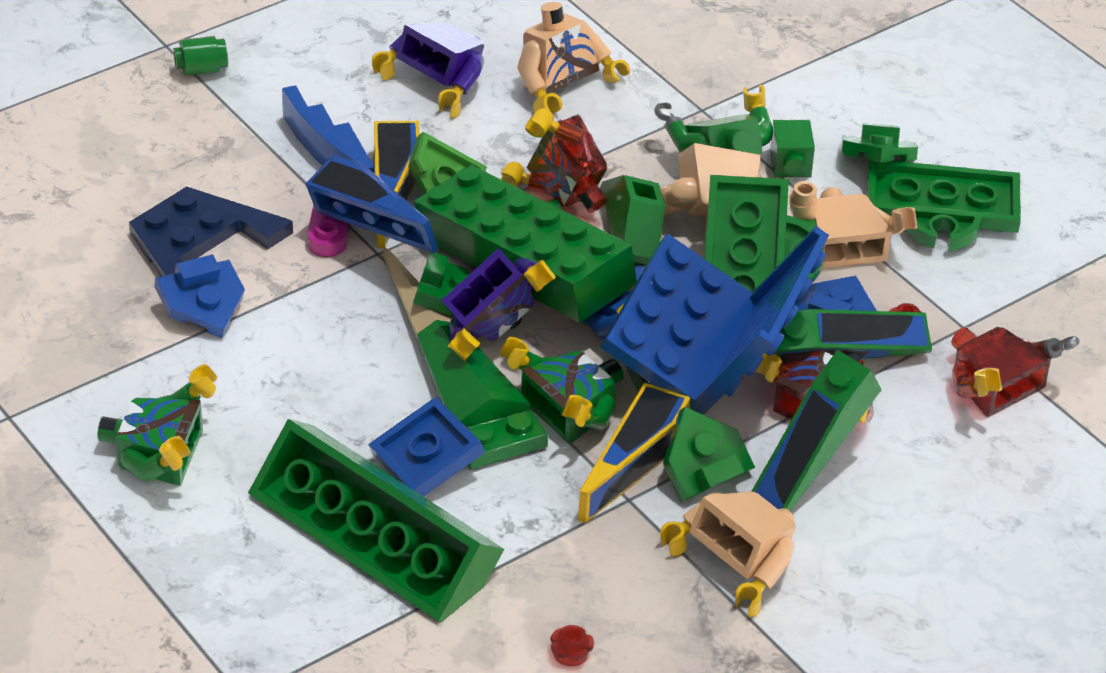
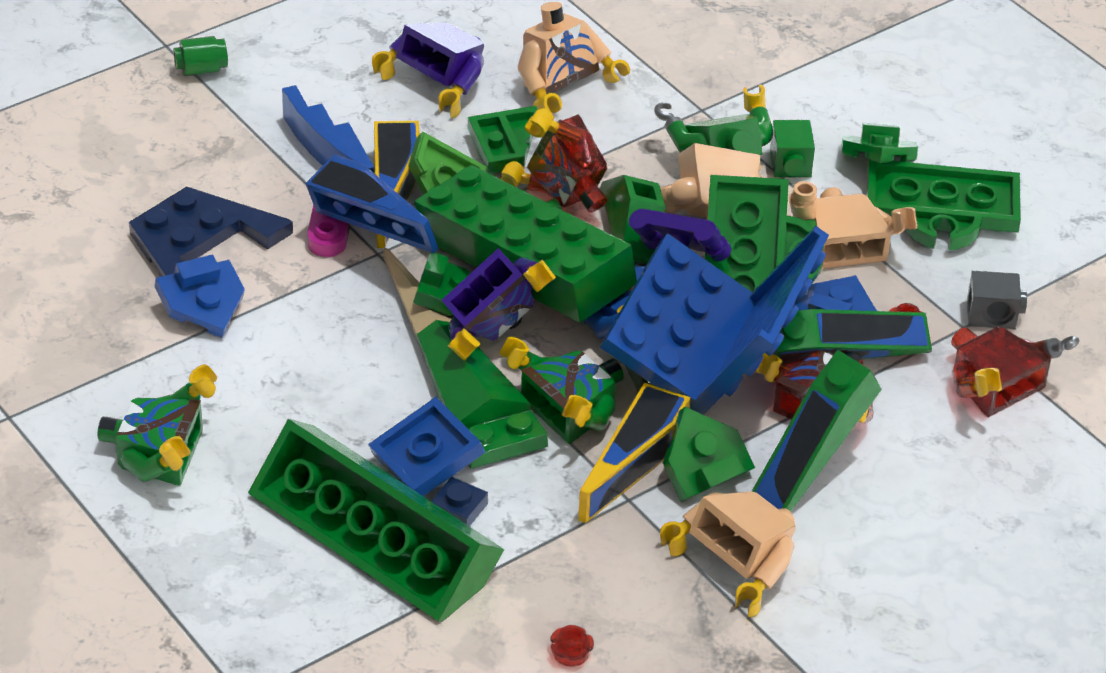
none -> dark blue plate [431,477,488,526]
none -> green wing [467,106,538,174]
none -> dark purple plate [629,209,732,261]
none -> dark grey brick [967,270,1027,329]

